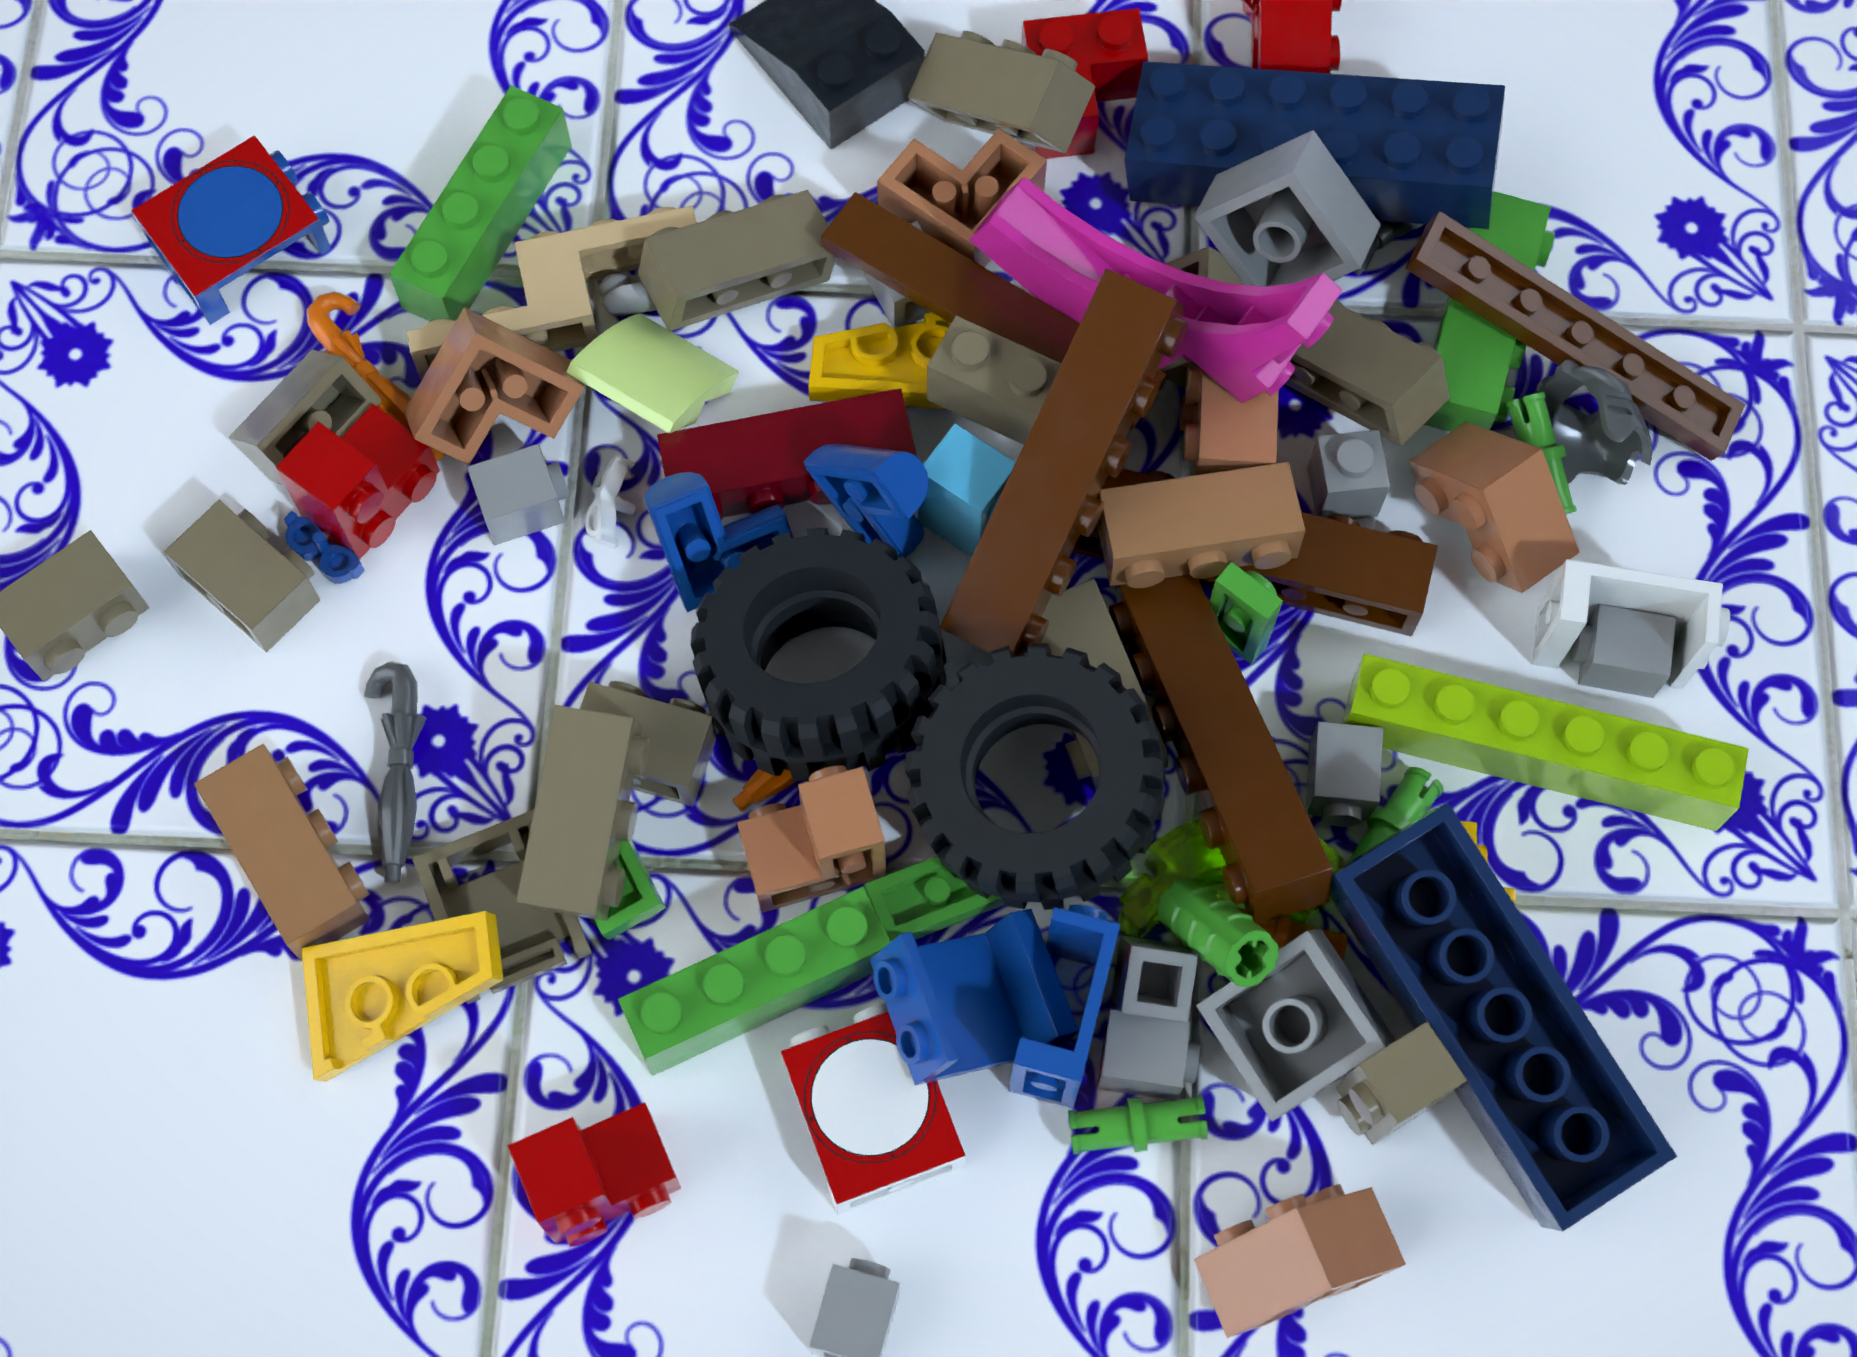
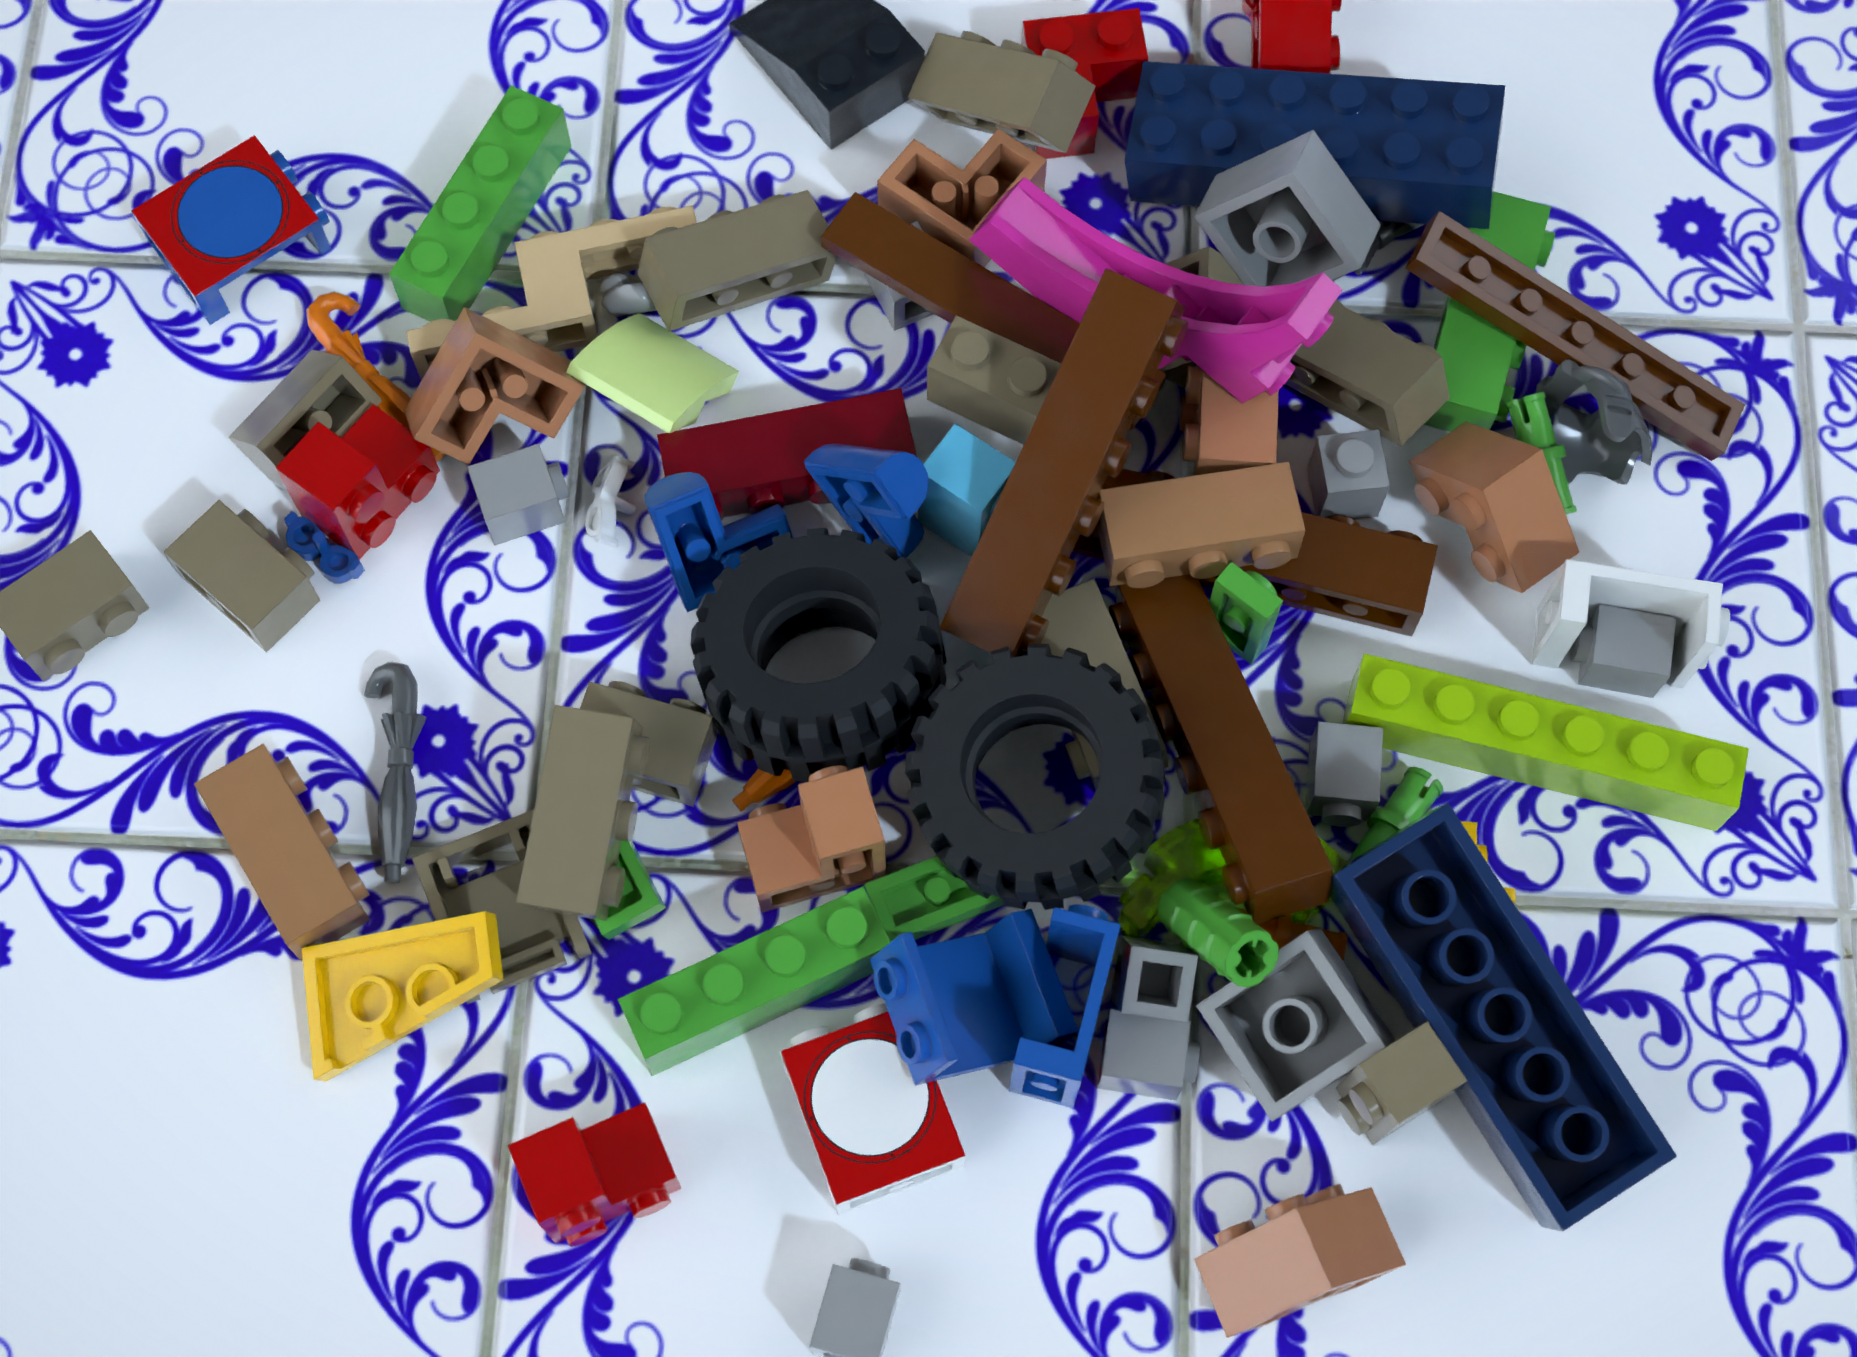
yellow wing [808,313,951,409] -> none
bright green pin [1068,1095,1208,1155] -> none

